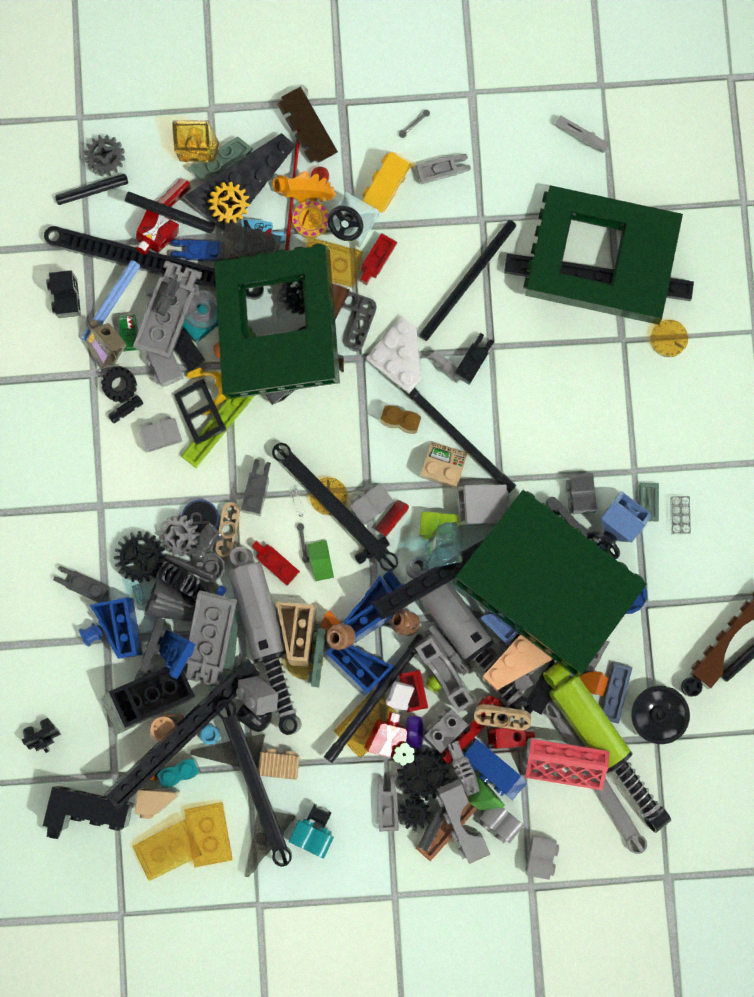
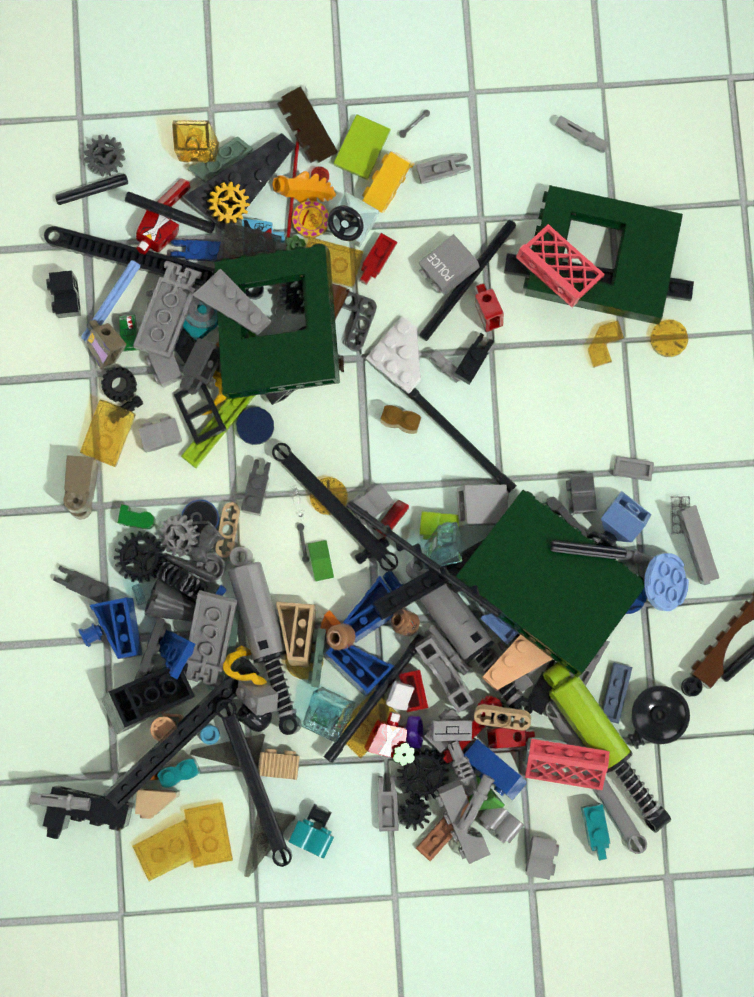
black hips [22,718,61,753] -> none
dark grey axle [154,278,180,316] -> none
red hinge [252,540,300,586] -> none
dark grey axle [418,778,456,851] -> none
tan slope [420,441,467,489] -> none
lime plate [426,674,443,693] -> none
orange tile [580,671,609,696] -> none
sand green tile [639,483,659,522] -> none
none -> light grey pin [29,792,91,811]
none -> dark tan piece [63,455,99,520]
none -> clear yellow tile [80,399,136,467]
none -> green leg [117,504,156,530]
none -> dark grey hinge [180,338,220,395]
none -> light grey wing [193,269,271,335]
none -> yellow helmet [223,645,267,685]
none -> dark blue tile [236,407,274,445]
none -> bright green plant [285,235,306,251]
none -> clear light blue slope [301,687,356,742]
none -> lime tile [333,114,391,180]
none -> black plant [346,501,502,617]
none -> light grey brick [418,234,480,296]
none -> light grey tile [432,720,472,741]
none -> light grey pin [457,774,495,833]
none -> red torso [474,284,504,332]
none -> coral fence [516,224,604,307]
none -> black axle [550,540,627,560]
none -> teal hinge [581,803,611,861]
none -> clear yellow tile [587,320,624,368]
none -> light grey tile [613,456,654,482]
none -> light grey pin [618,546,655,566]
none -> black bush [628,730,645,750]
none -> light blue tile [644,553,689,611]
none -> light grey fence [677,505,720,585]

